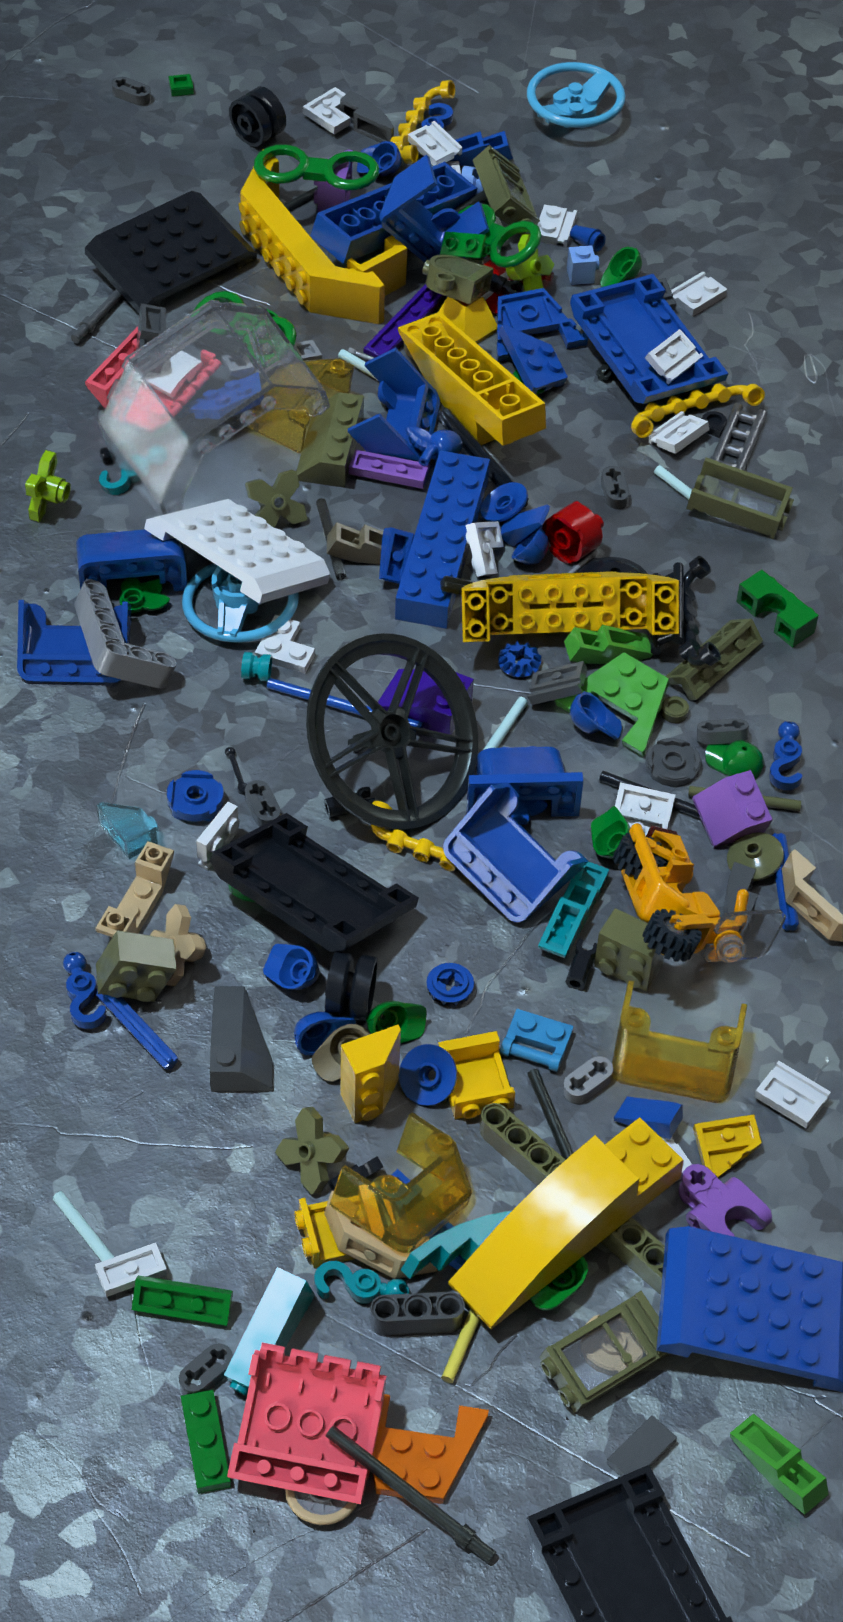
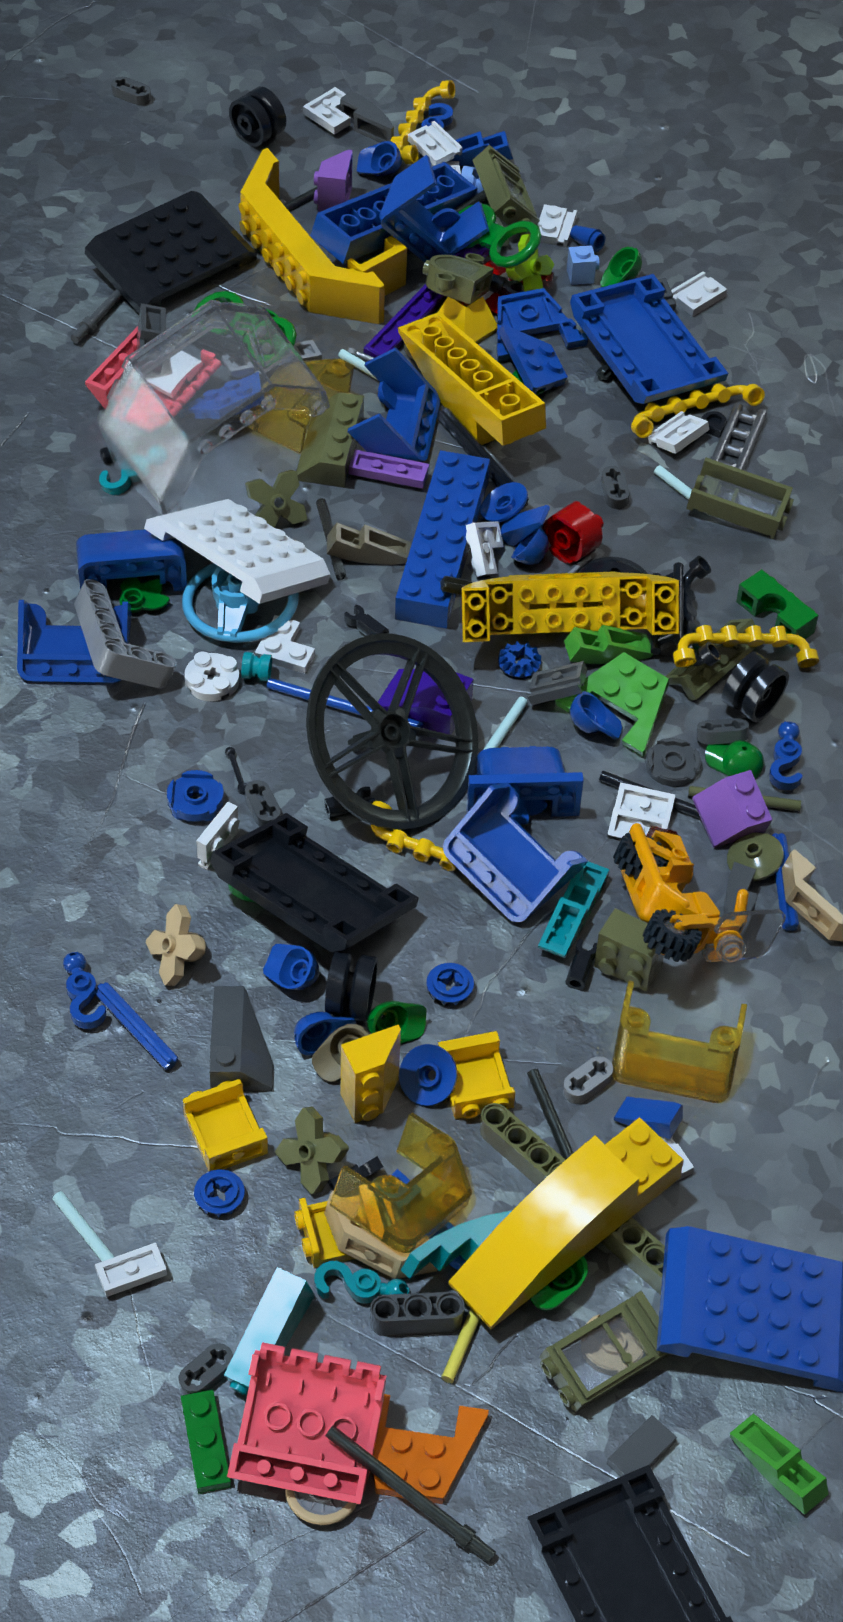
lime plant [25,450,71,522] -> none
tan slope [95,841,174,938] -> none
olive brick [96,930,176,1002] -> none
clear light blue slope [97,802,159,859] -> none
green plate [131,1275,233,1326] -> none
green tile [168,74,194,96] -> none
green bar [254,144,379,191] -> none
blue slope [379,527,414,584] -> none
blue piece [406,427,462,466] -> none
green hinge [440,232,491,259] -> none
dark azure plate [500,1009,574,1072] -> none
medium azure piece [527,62,626,129] -> none
green cap [591,806,631,860] -> none
white plate [645,329,703,385] -> none
olive tile [661,696,689,723] -> none
medium lavender piece [678,1164,772,1237] -> none
yellow wing [693,1114,762,1178] -> none
white plate [754,1061,831,1129] -> none
none -> yellow panel [183,1079,268,1171]
none -> white plate [185,652,239,701]
none -> blue gear [194,1169,245,1218]
none -> black bar [344,604,389,636]
none -> yellow bar [673,625,819,668]
none -> black wheel [722,651,789,722]

